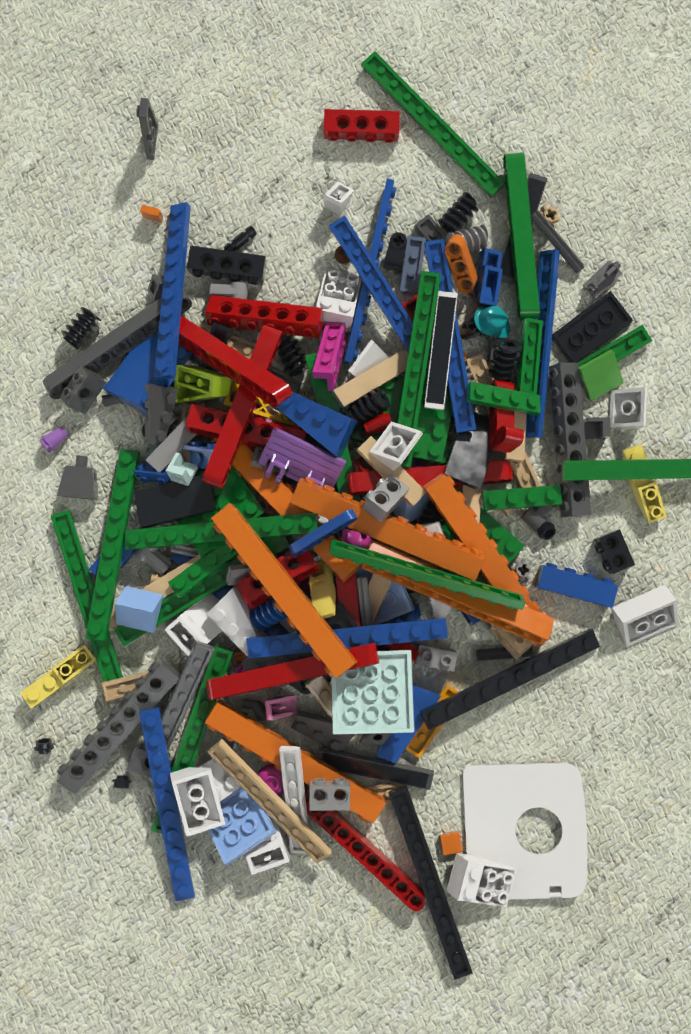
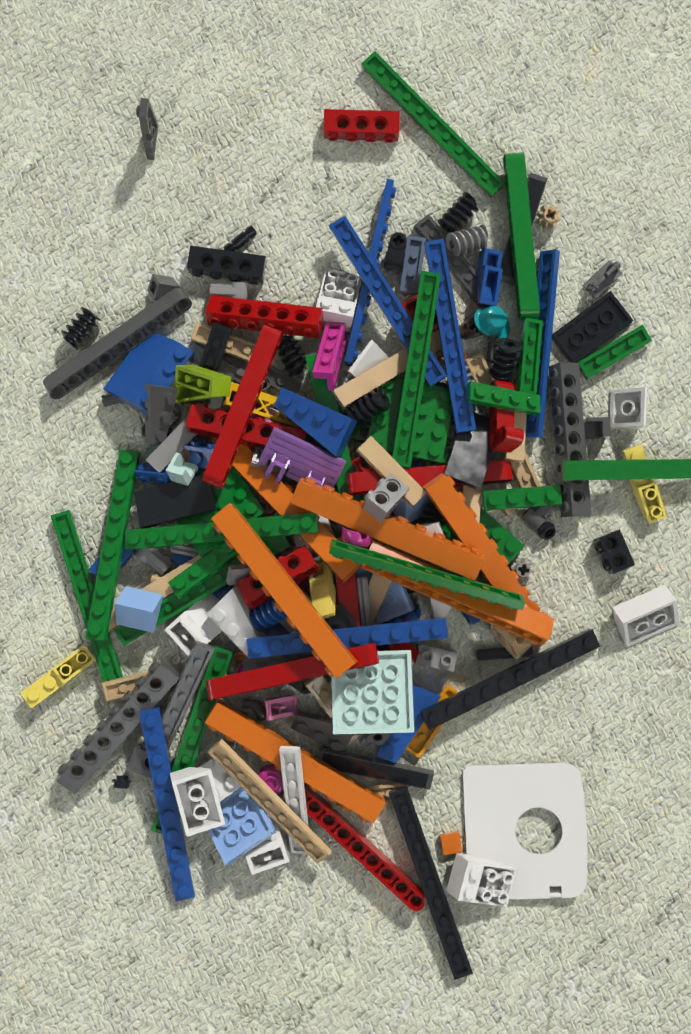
black plate [34,738,54,754] -> none
medium lavender cone [39,426,69,453] -> none
dark grey torso [57,455,98,500] -> none
flat silver brick [60,366,106,414] -> none
orange tile [140,205,163,223] -> none
blue plate [154,202,191,380] -> none
red beam [178,316,292,407] -> none
blue beam [288,509,358,557] -> none
light grey brick [309,778,350,811] -> none
white slope [323,182,354,216] -> none
reddish brown plate [335,246,350,264] -> none
red cone [364,412,392,435] -> none
white slope [369,421,423,471] -> none
black tile [424,291,458,410] -> none
orange beam [445,234,478,294] -> none
dark grey axle [531,210,585,273] -> none
blue brick [535,562,619,608] -> none
bright green tile [578,349,624,401] -> none

